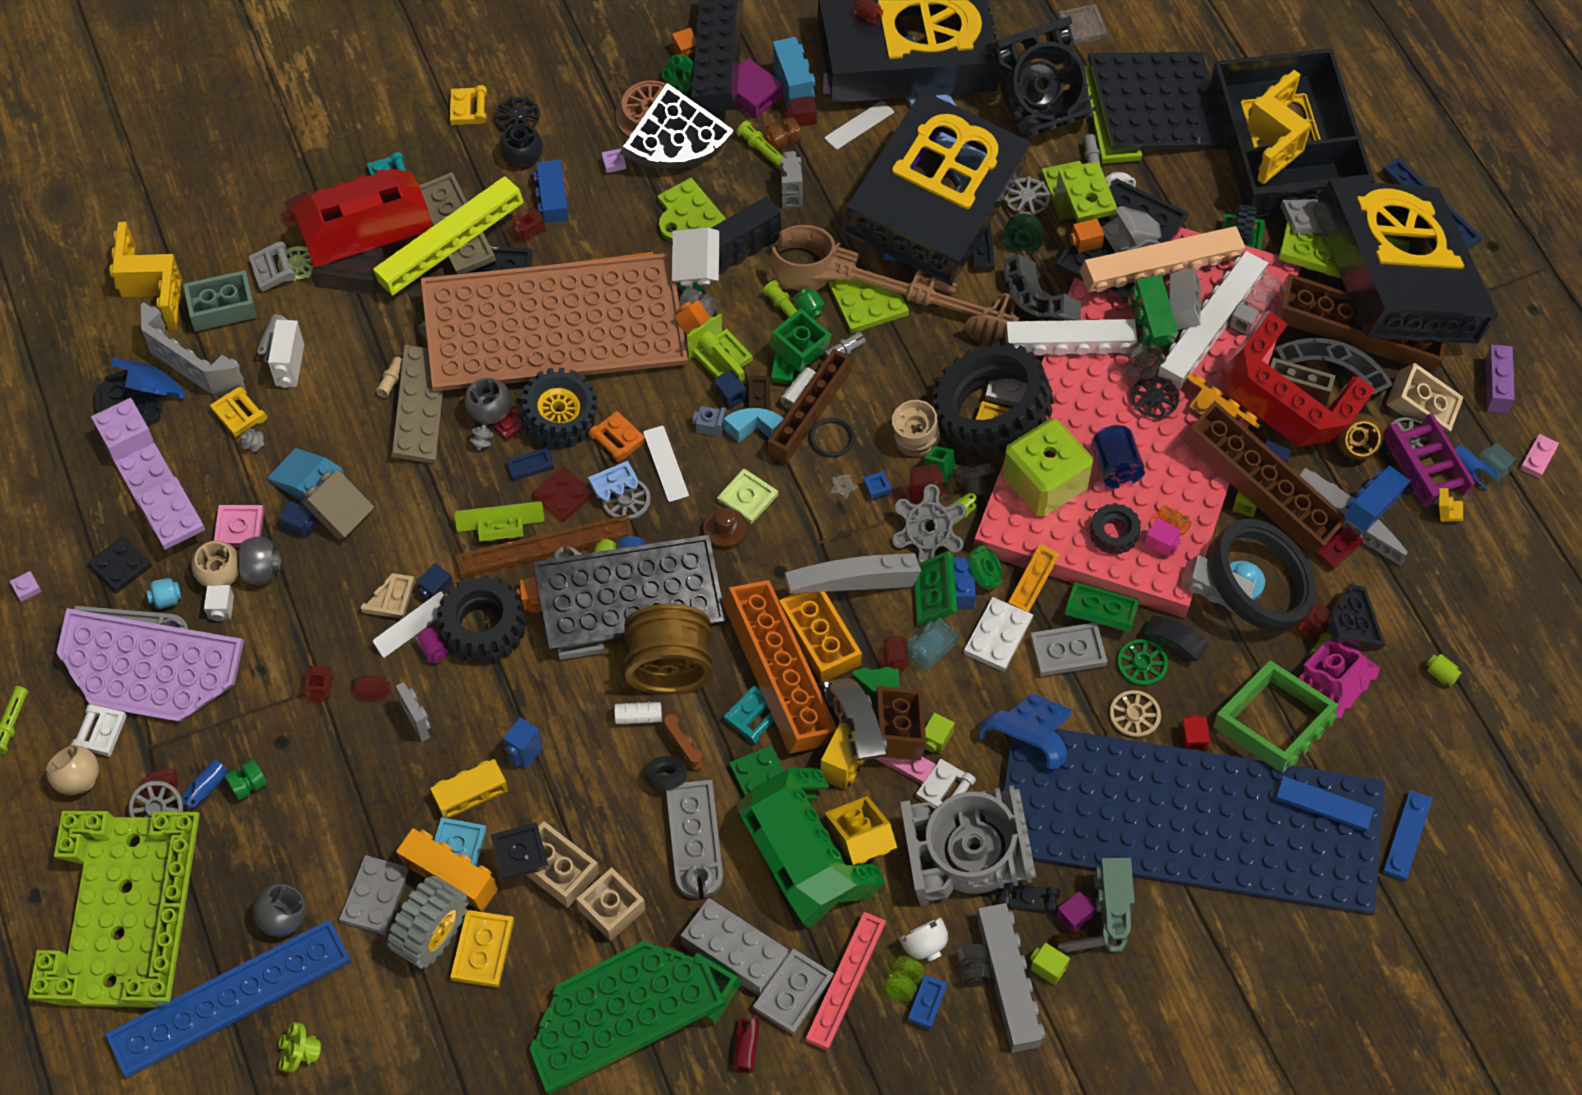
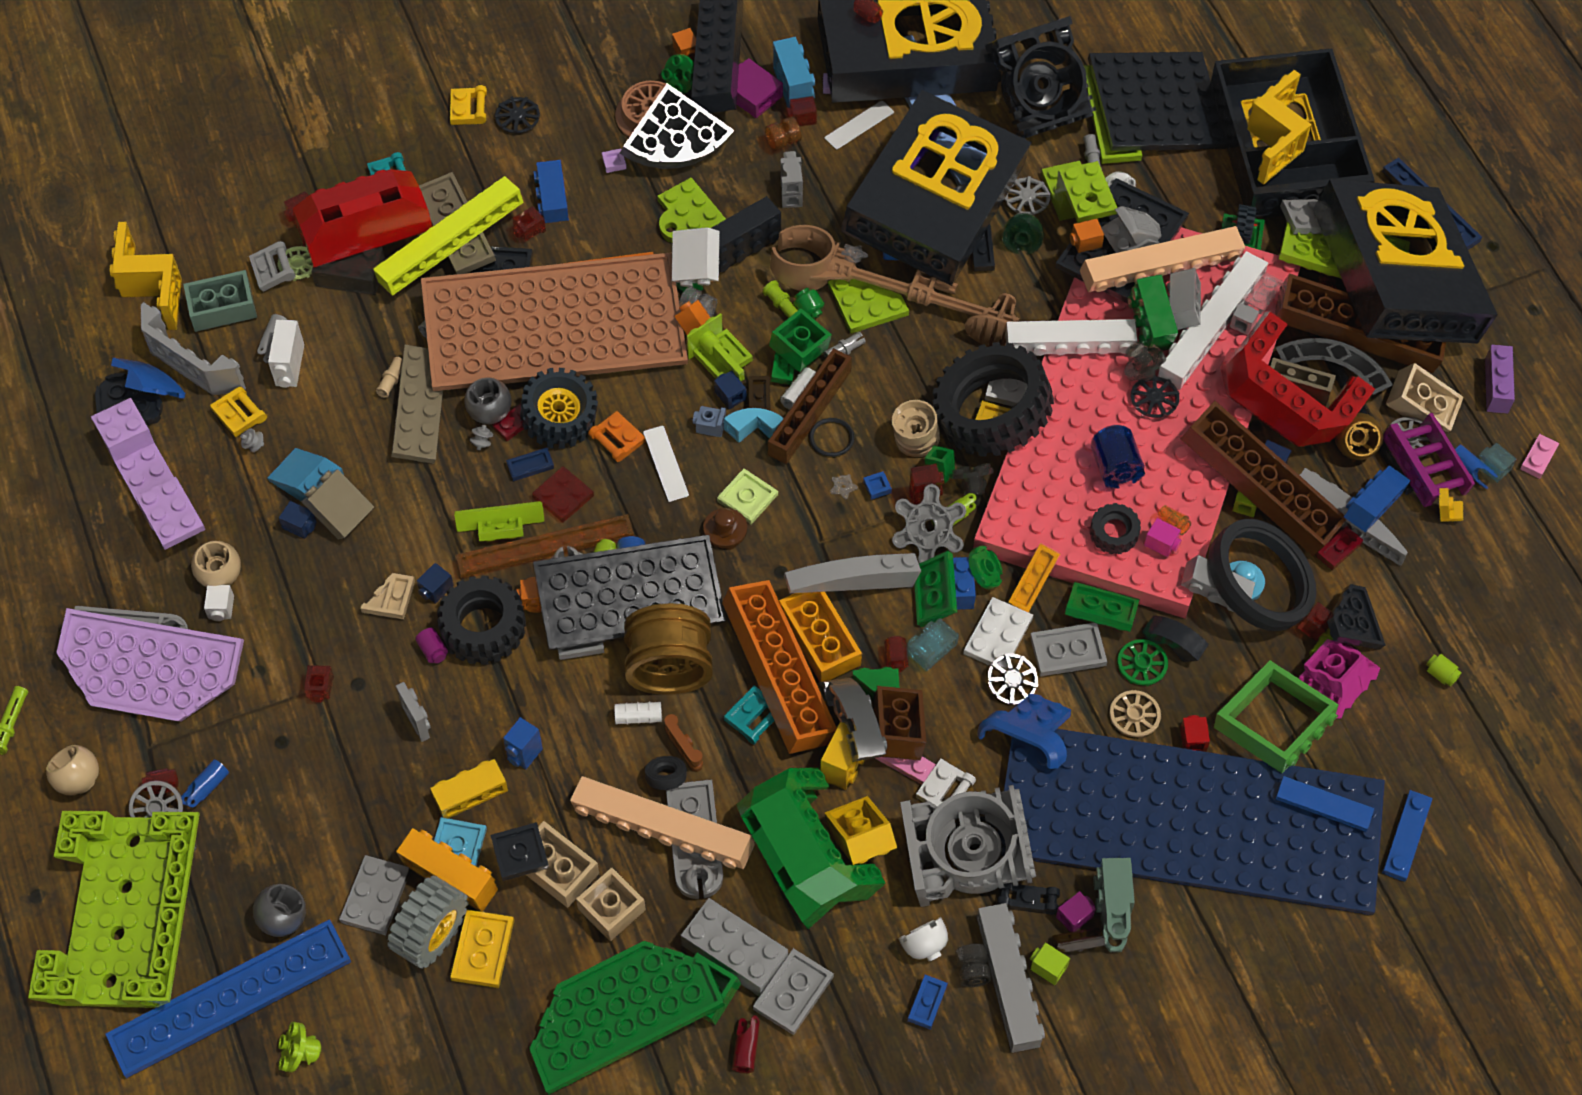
lavender plate [10,571,42,602] -> none
white plate [71,705,127,757] -> none
black plate [88,535,152,593] -> none
medium azure head [146,578,181,610] -> none
bright pink plate [214,505,264,548] -> none
green wheel [224,758,268,801] -> none
flat silver wheel [239,536,281,585] -> none
clear red brick [355,676,391,699] -> none
white sticker [373,591,444,658] -> none
black wheel [499,124,543,168] -> none
light blue plate [588,461,638,501] -> none
light grey wheel [601,480,650,522] -> none
green plate [729,745,784,797] -> none
lime pin [736,121,784,170] -> none
coral plate [806,912,886,1051] -> none
clear neon green wheel [883,955,926,1002] -> none
lime brick [925,713,955,754] -> none
lime plate [1002,418,1093,517] -> none
dark grey brick [1004,254,1081,321] -> none
clear tile [1058,4,1108,44] -> none
light orange bracket [1186,373,1260,429] -> none
none -> light nougat brick [570,776,755,869]
none -> clear plate [841,244,868,263]
none -> wheel [987,654,1038,704]

